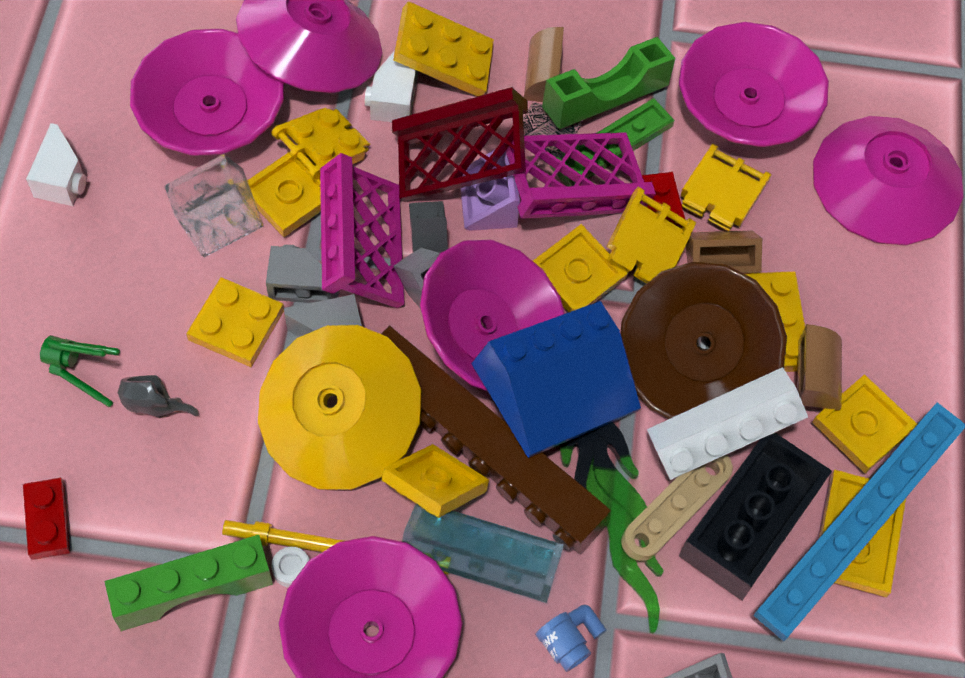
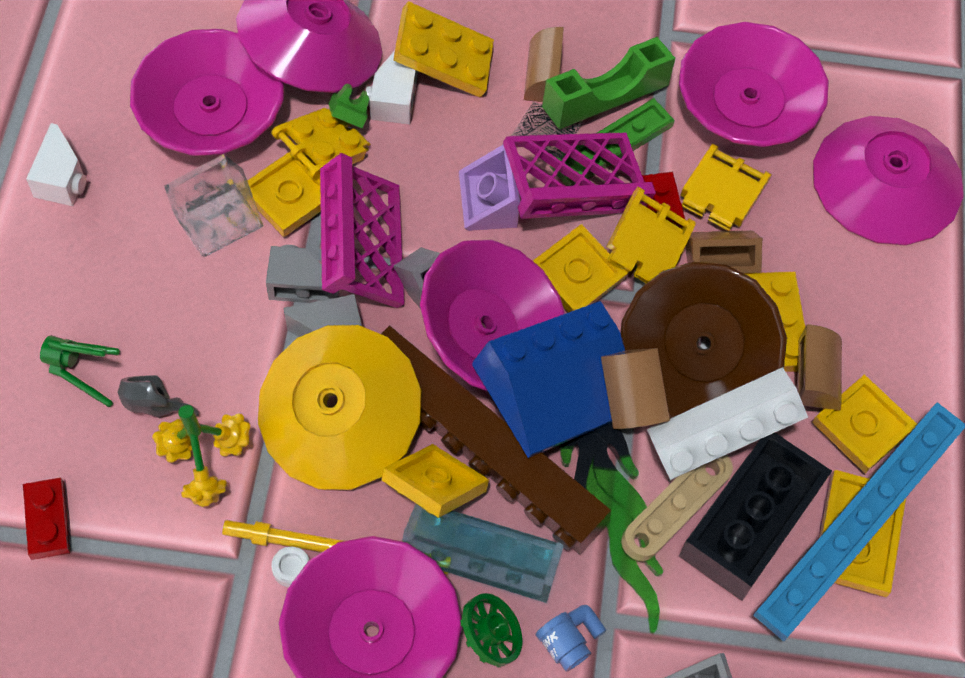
bright green arch [104,535,273,631] -> none
yellow plate [186,277,284,368] -> none
dark red fence [392,87,528,202] -> none
dark grey slope [409,201,448,253] -> none
none -> yellow plant [152,405,250,507]
none -> bright green tile [328,84,369,128]
none -> green wheel [460,593,523,668]
none -> medium nougat brick [601,348,670,429]

